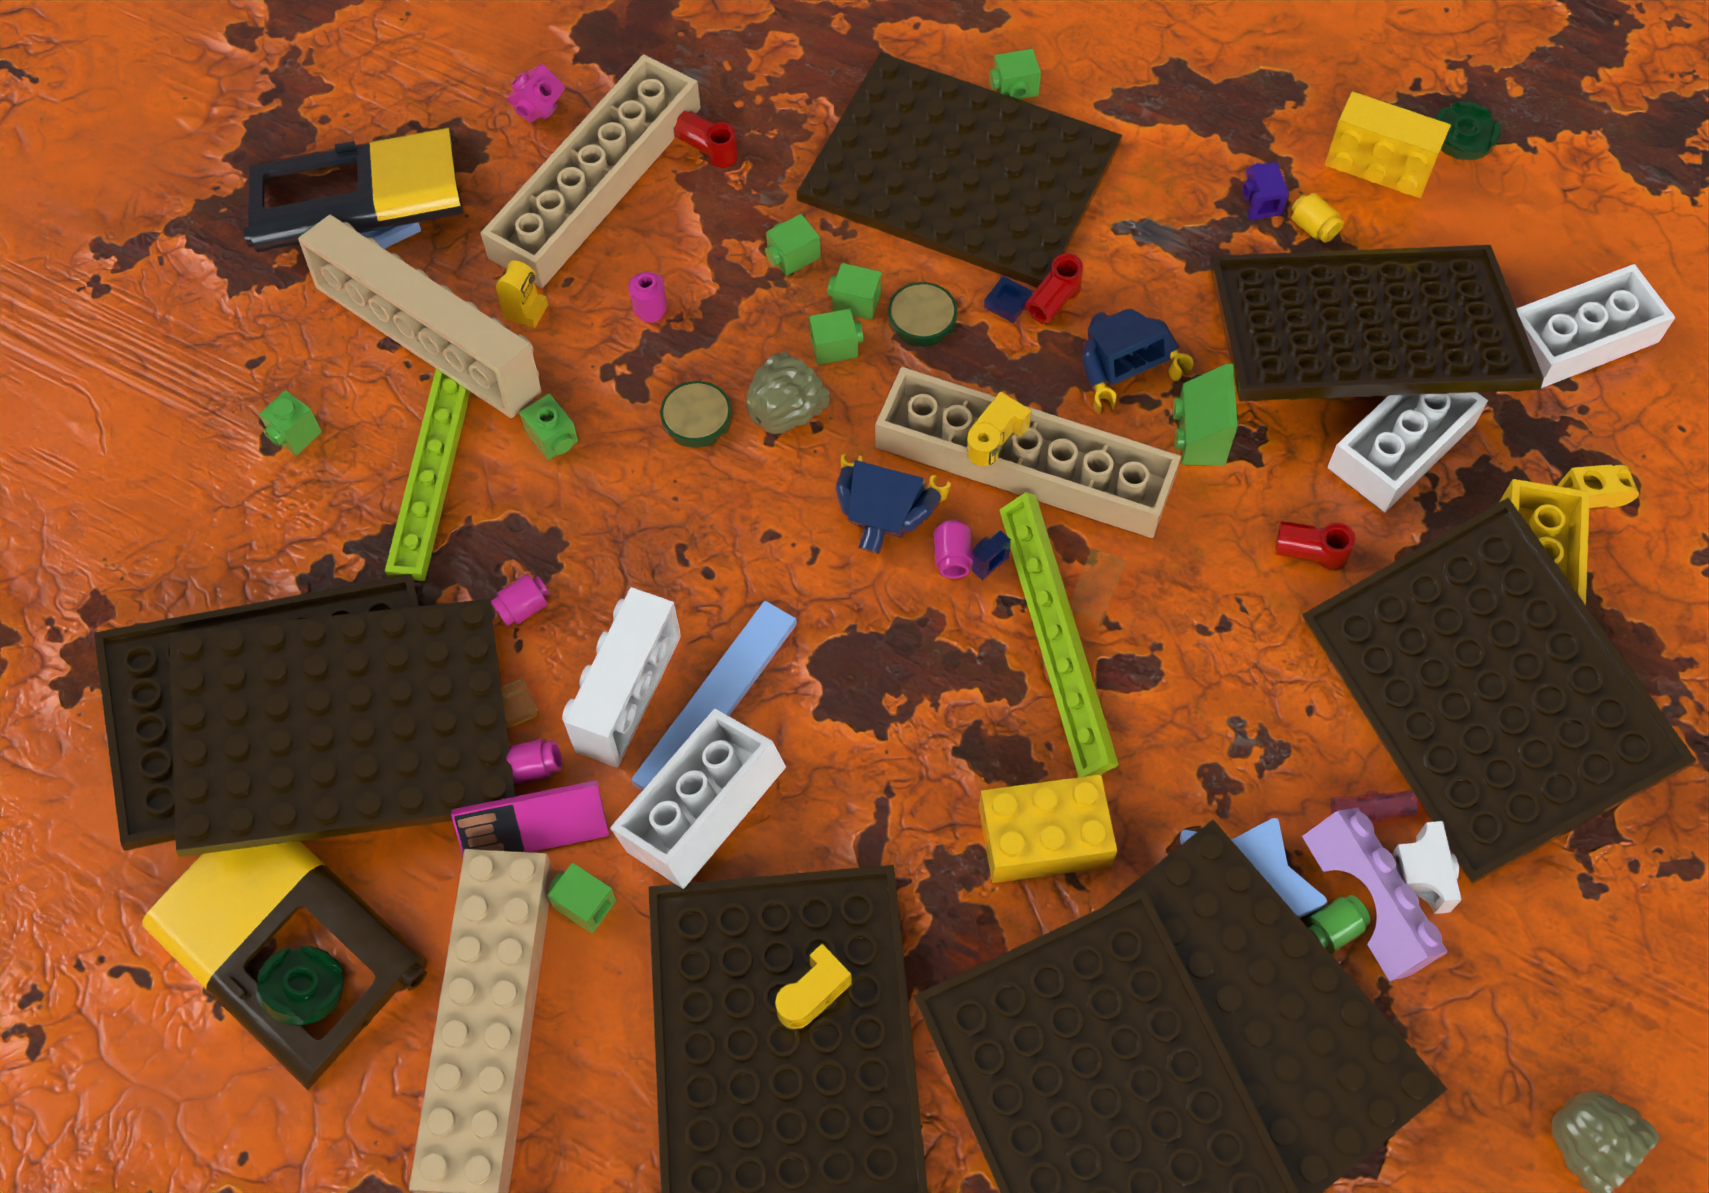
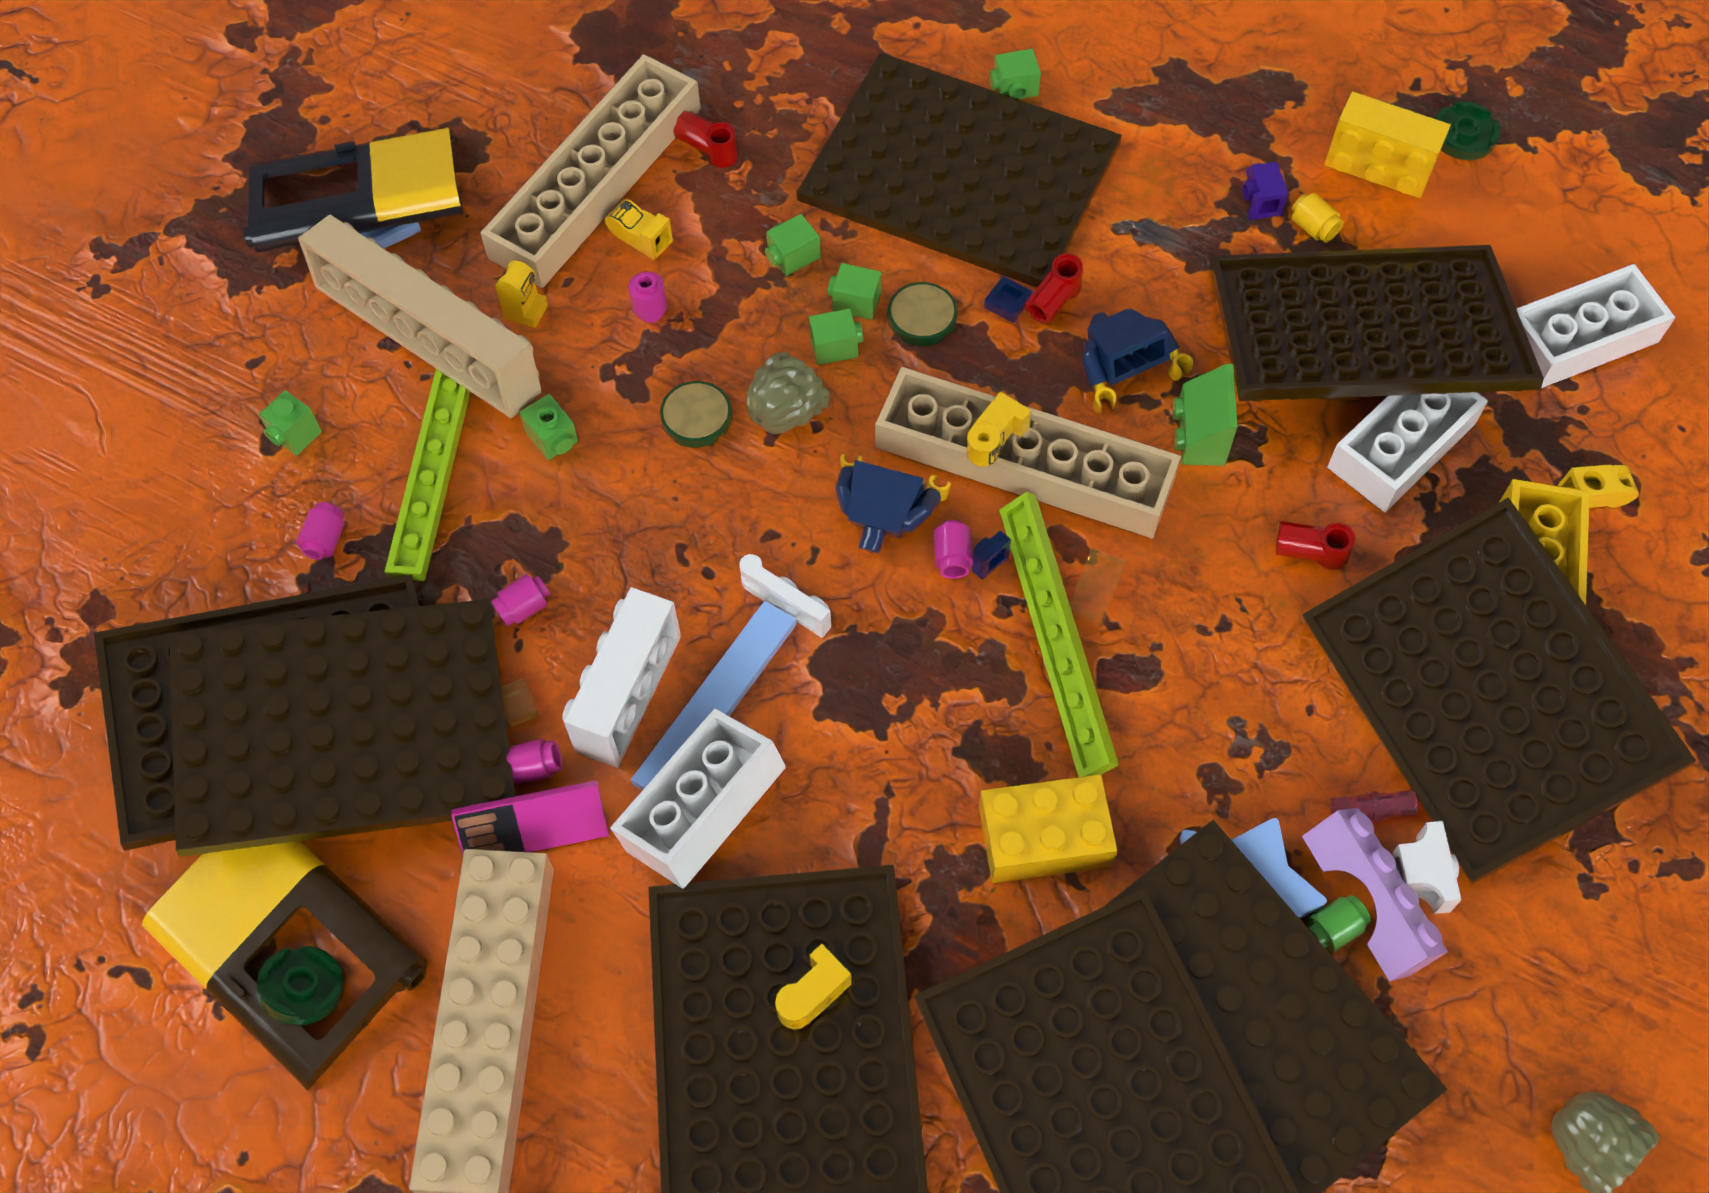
dark pink brick [506,64,566,123] -> none
bright green brick [547,862,617,934] -> none
none -> dark pink brick [296,502,345,560]
none -> yellow leg [605,199,673,261]
none -> white plate [739,554,831,638]

